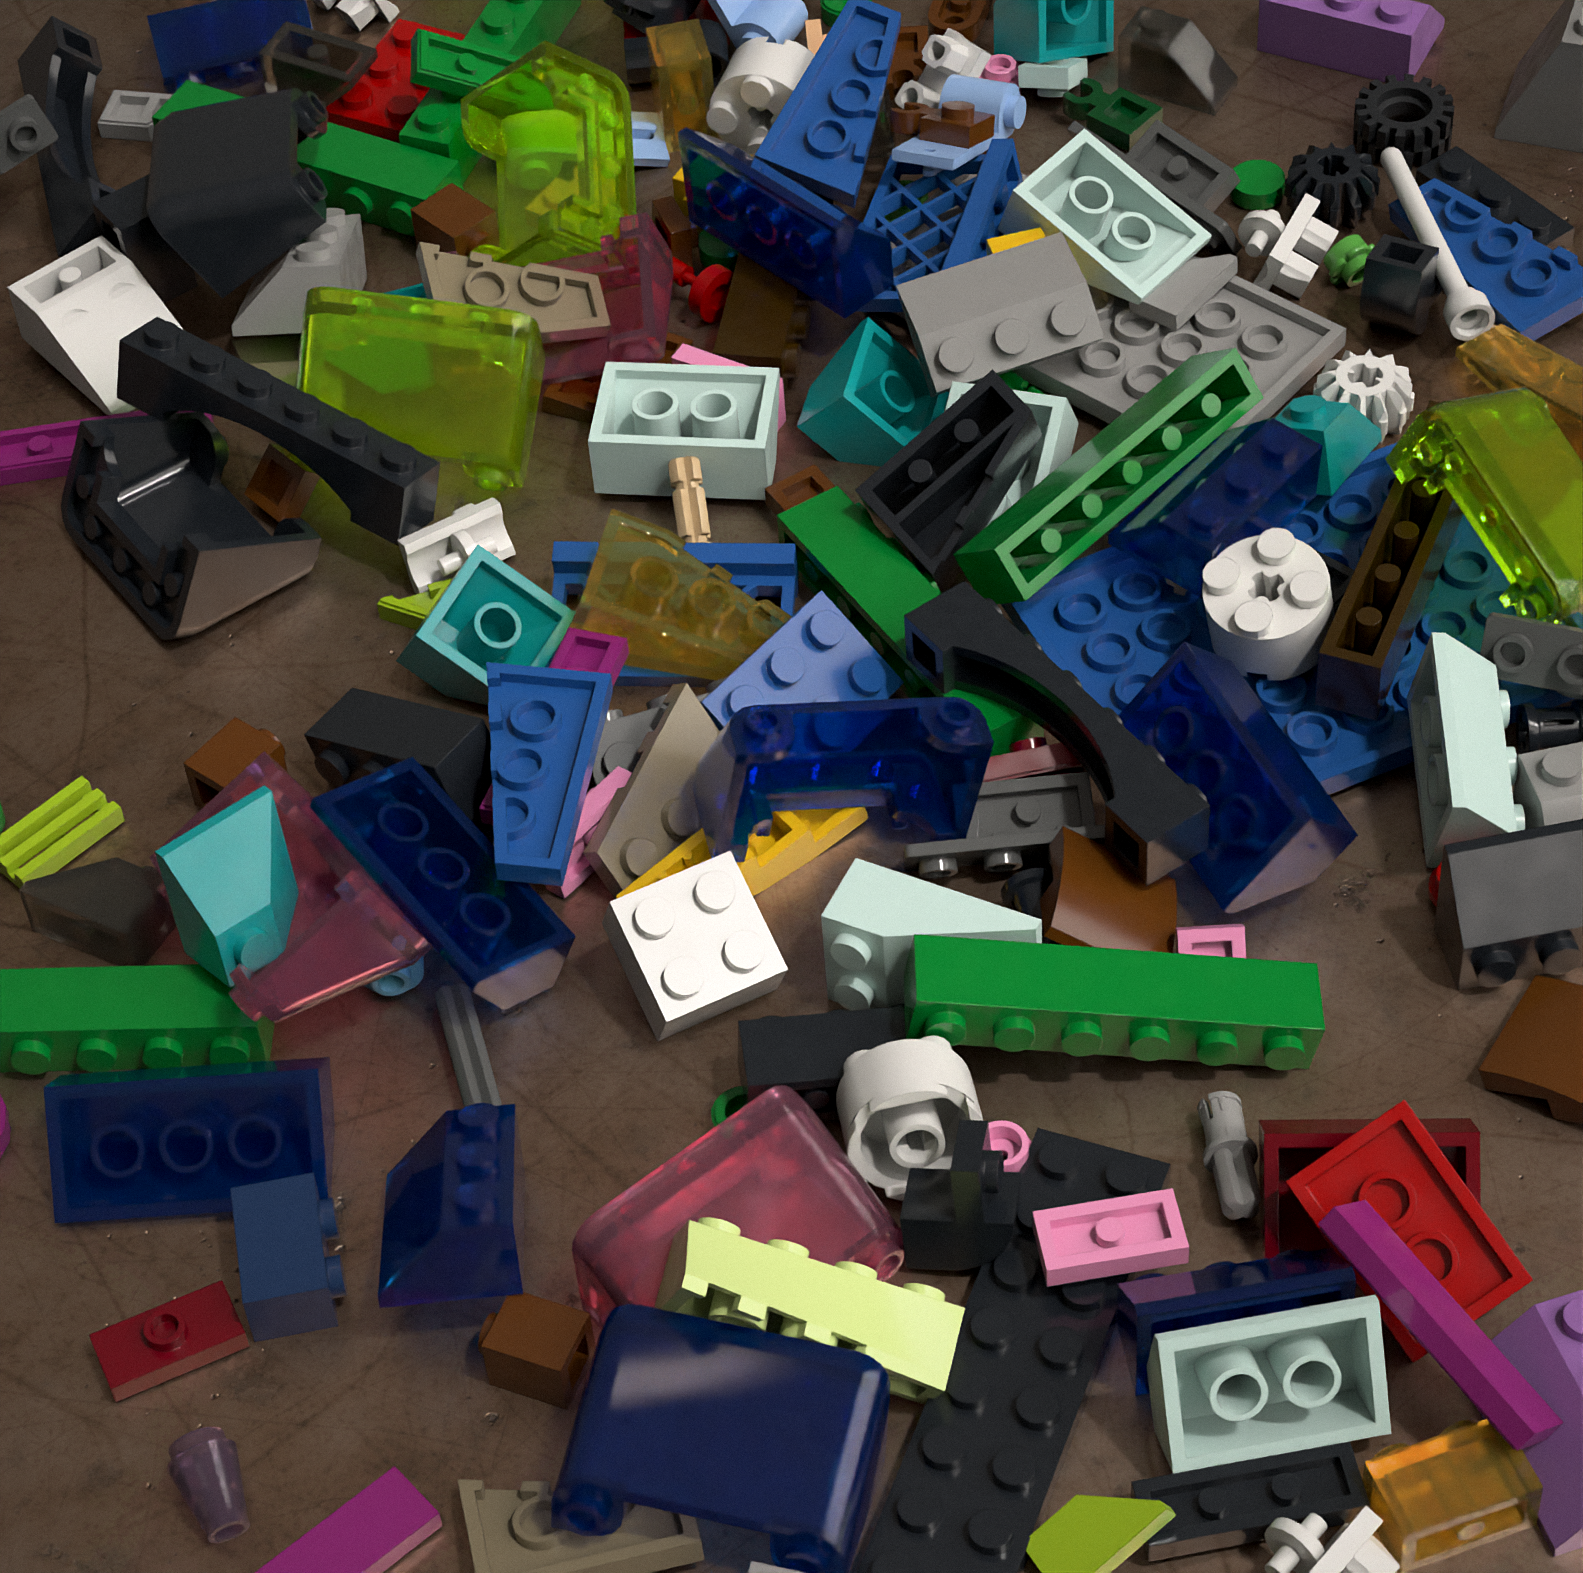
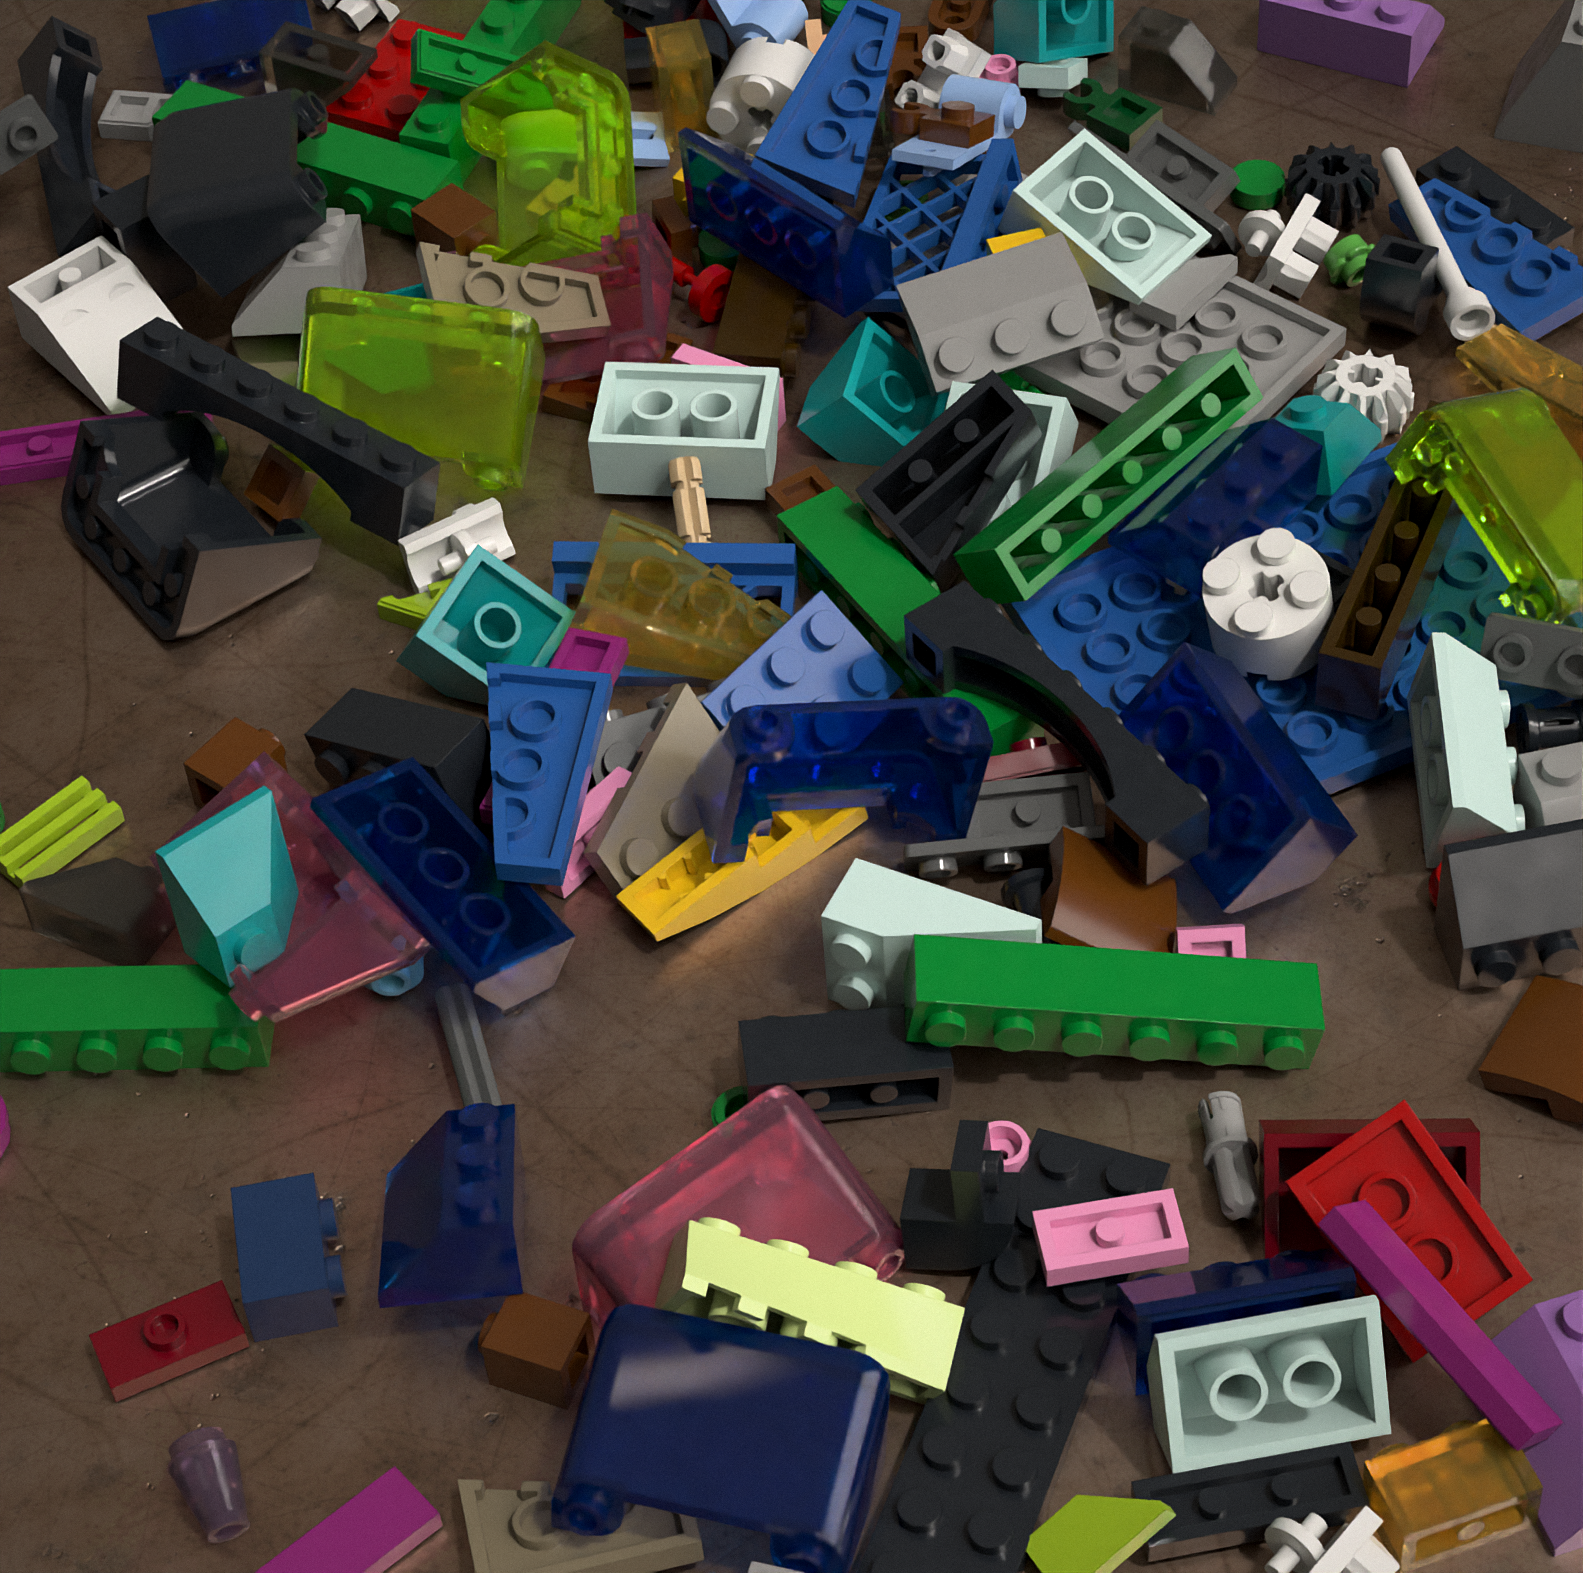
clear blue slope [43,1057,335,1223] -> none
white brick [602,851,788,1041] -> none
white brick [836,1036,983,1201] -> none
black tyre [1353,74,1455,171] -> none

